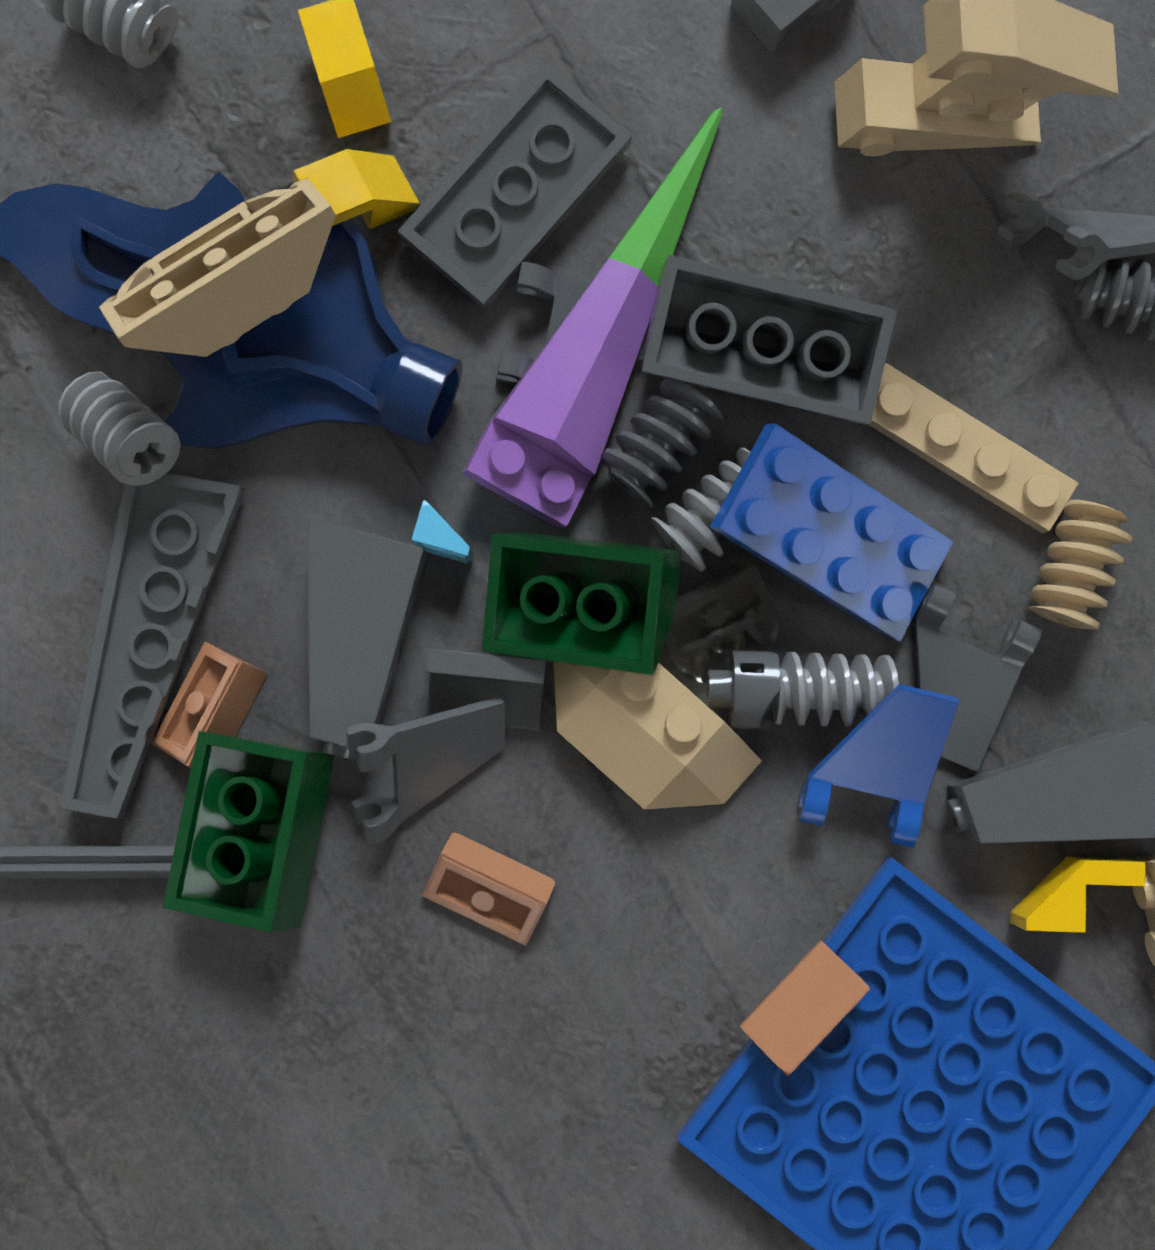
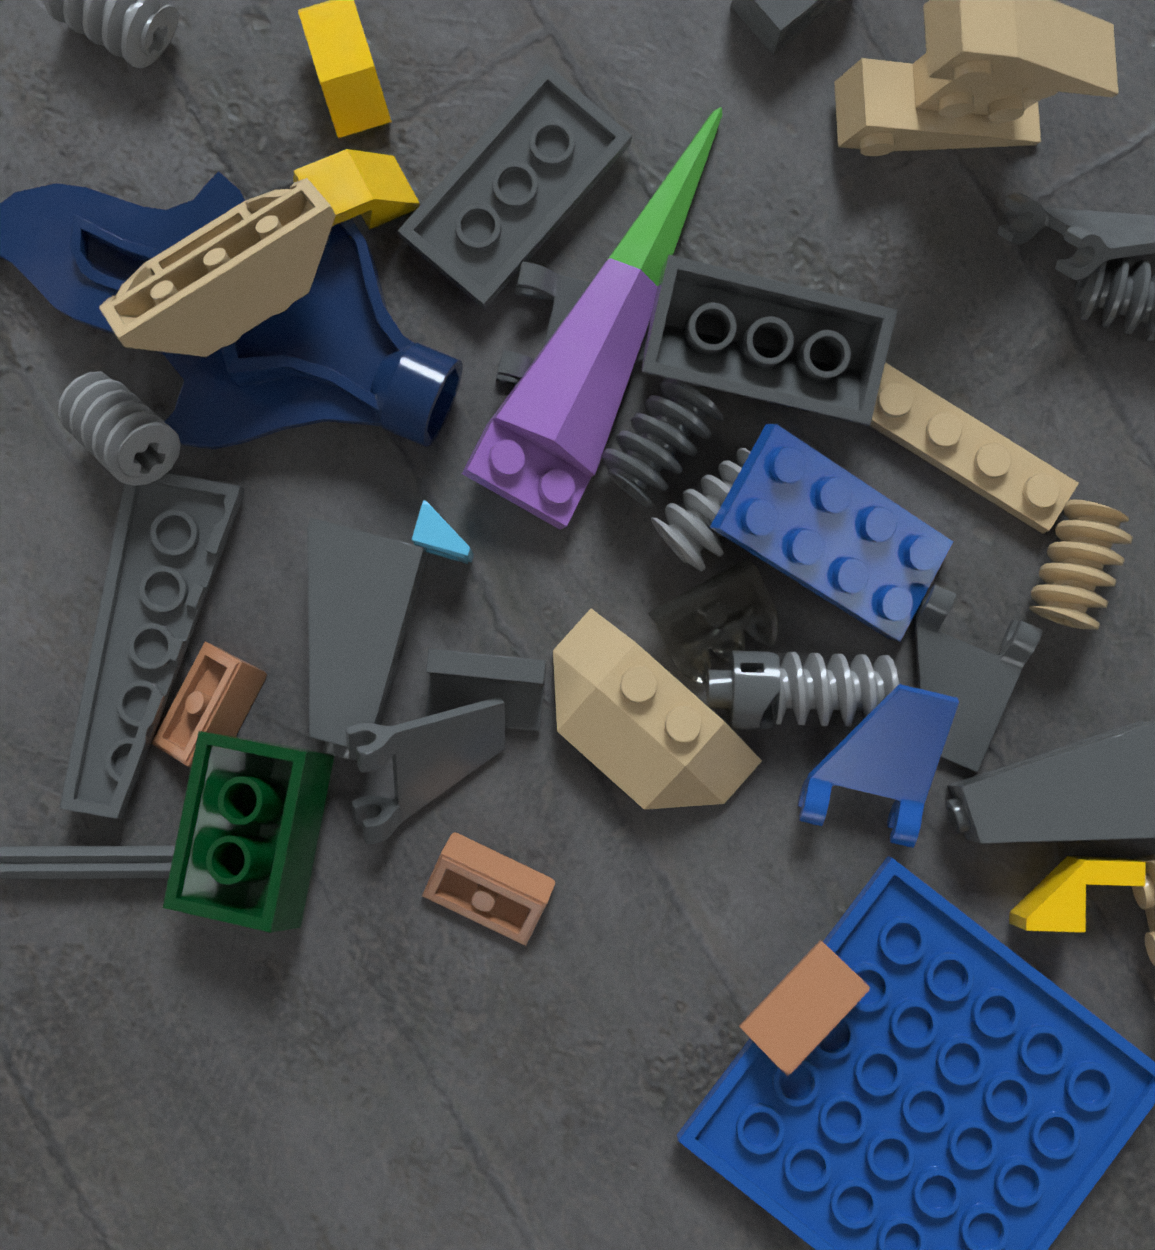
dark green slope [482,531,681,675] -> none

